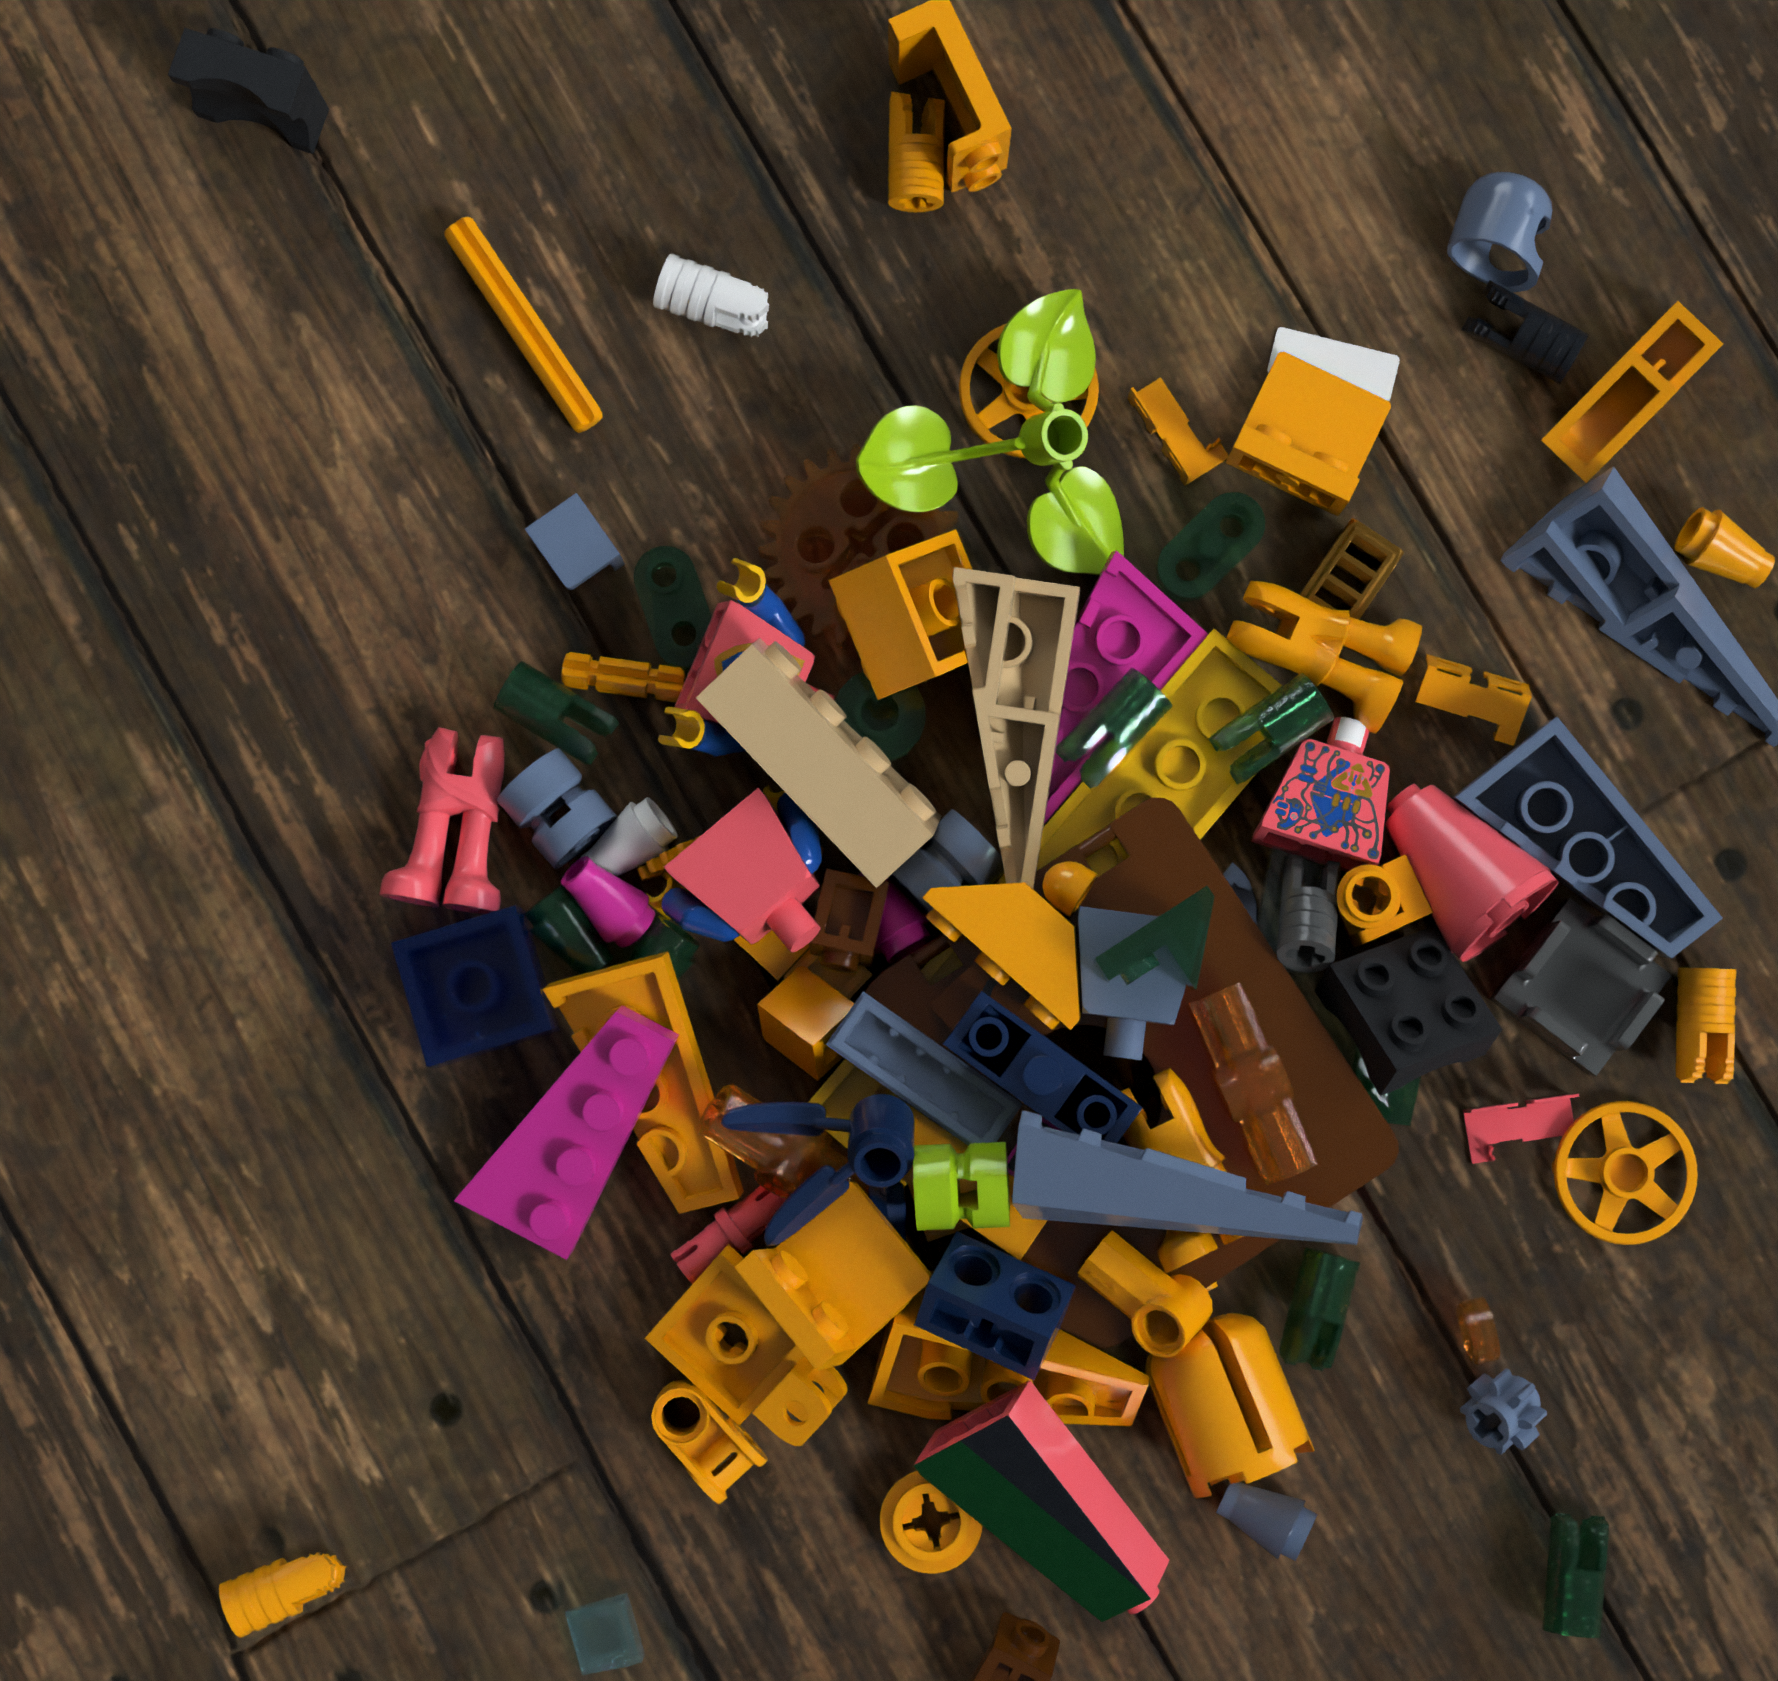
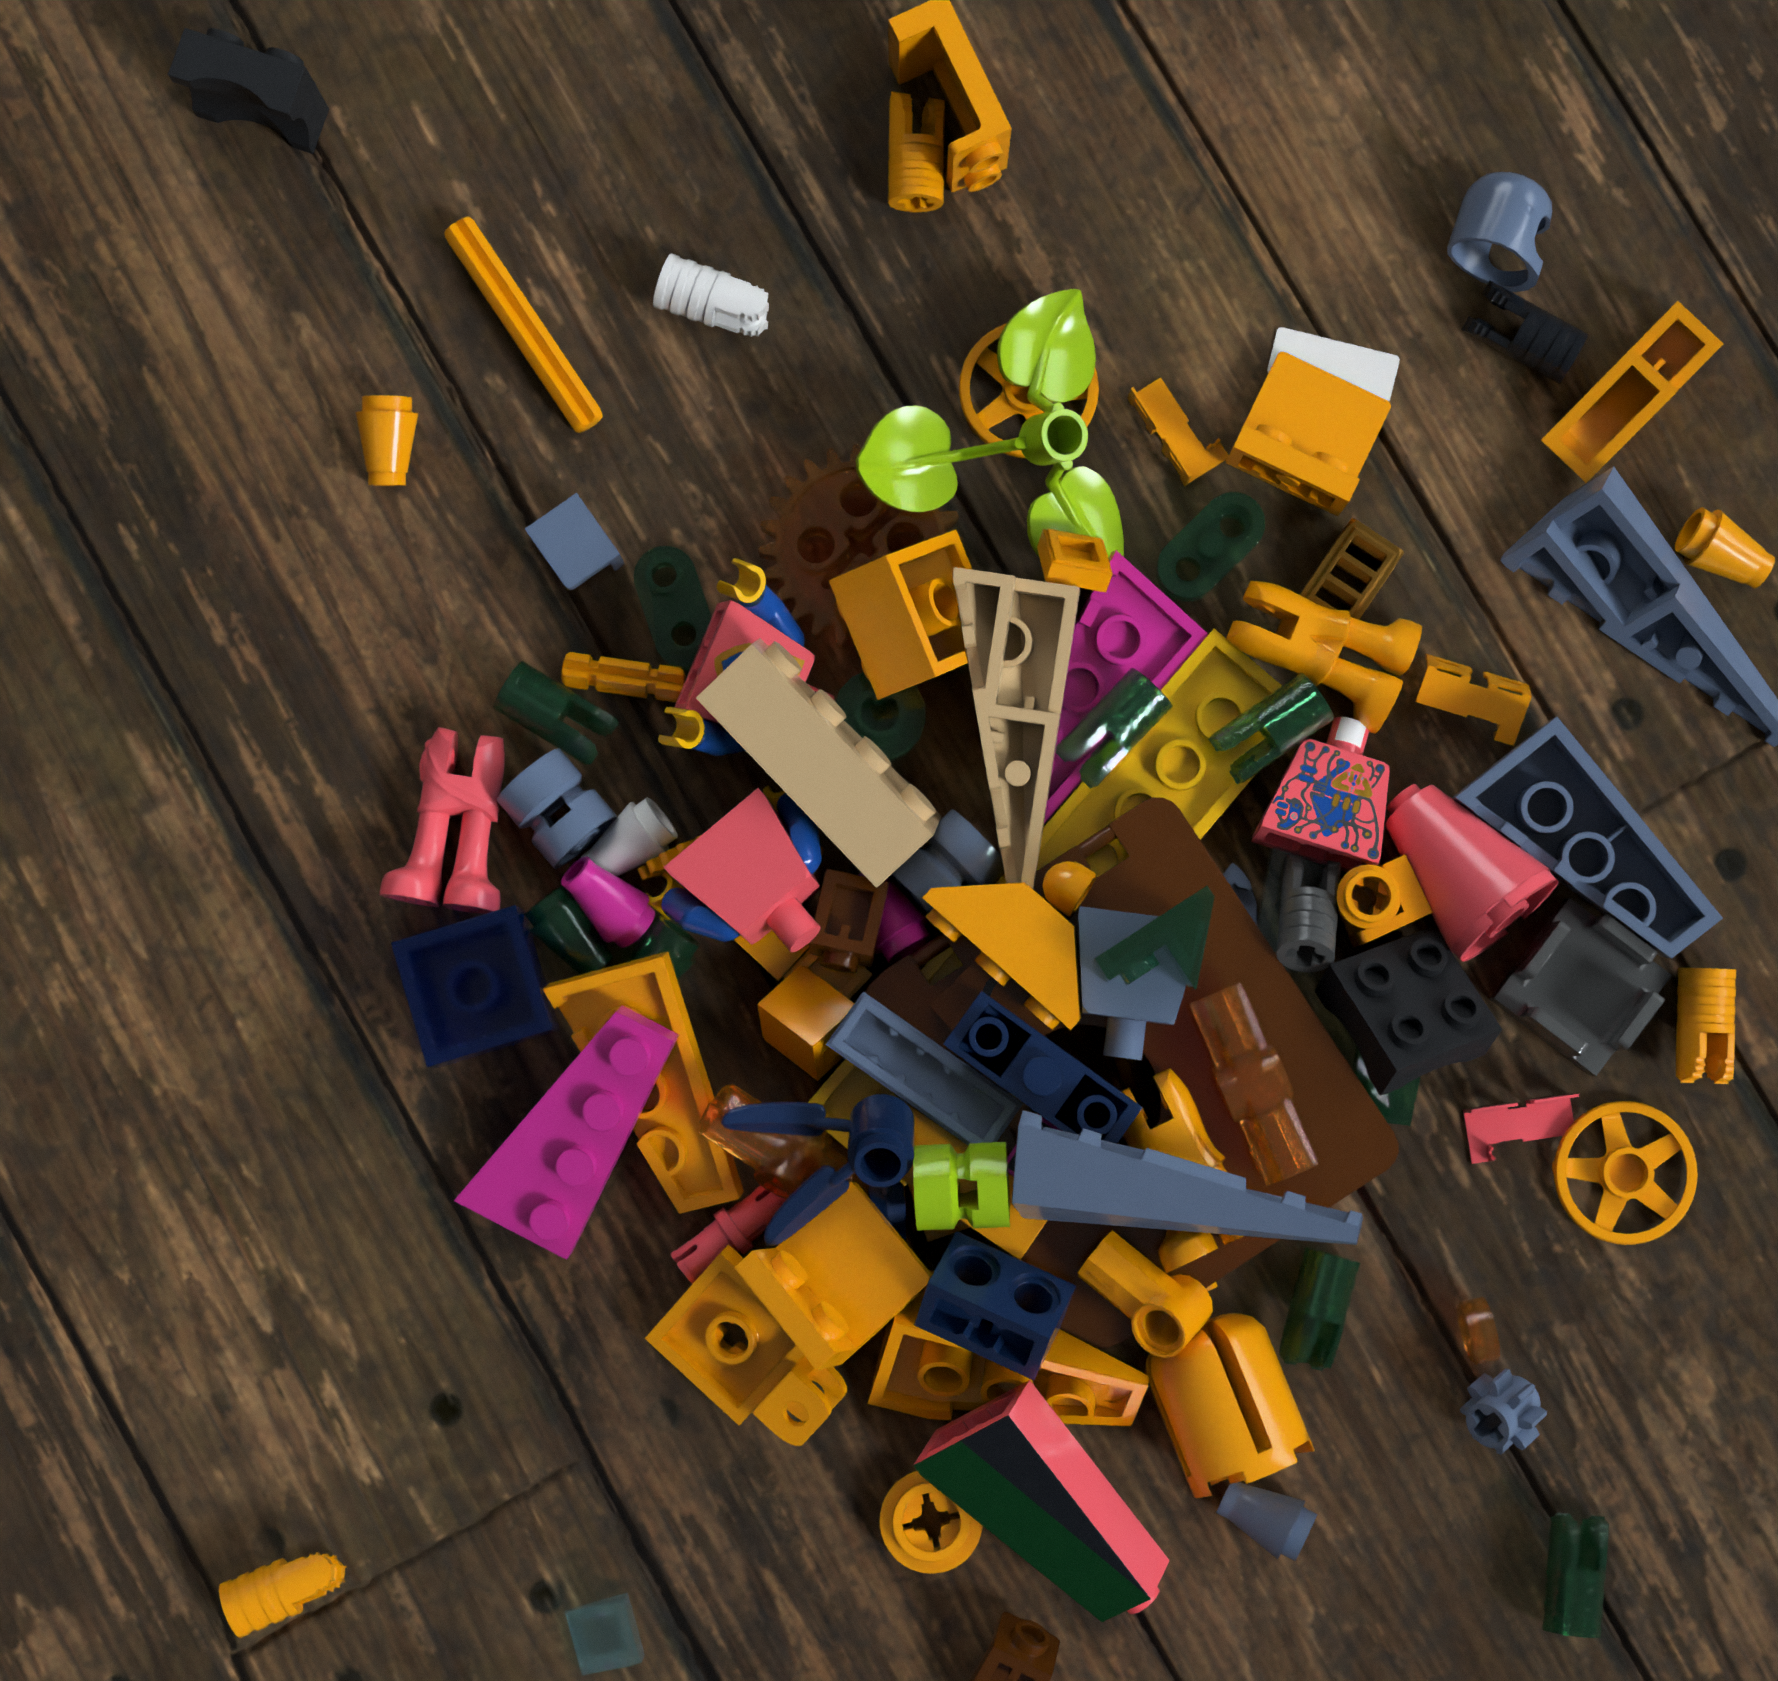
light orange piece [651,1379,768,1504] -> none
none -> light orange cone [355,395,419,486]
none -> light orange tile [1037,529,1113,592]

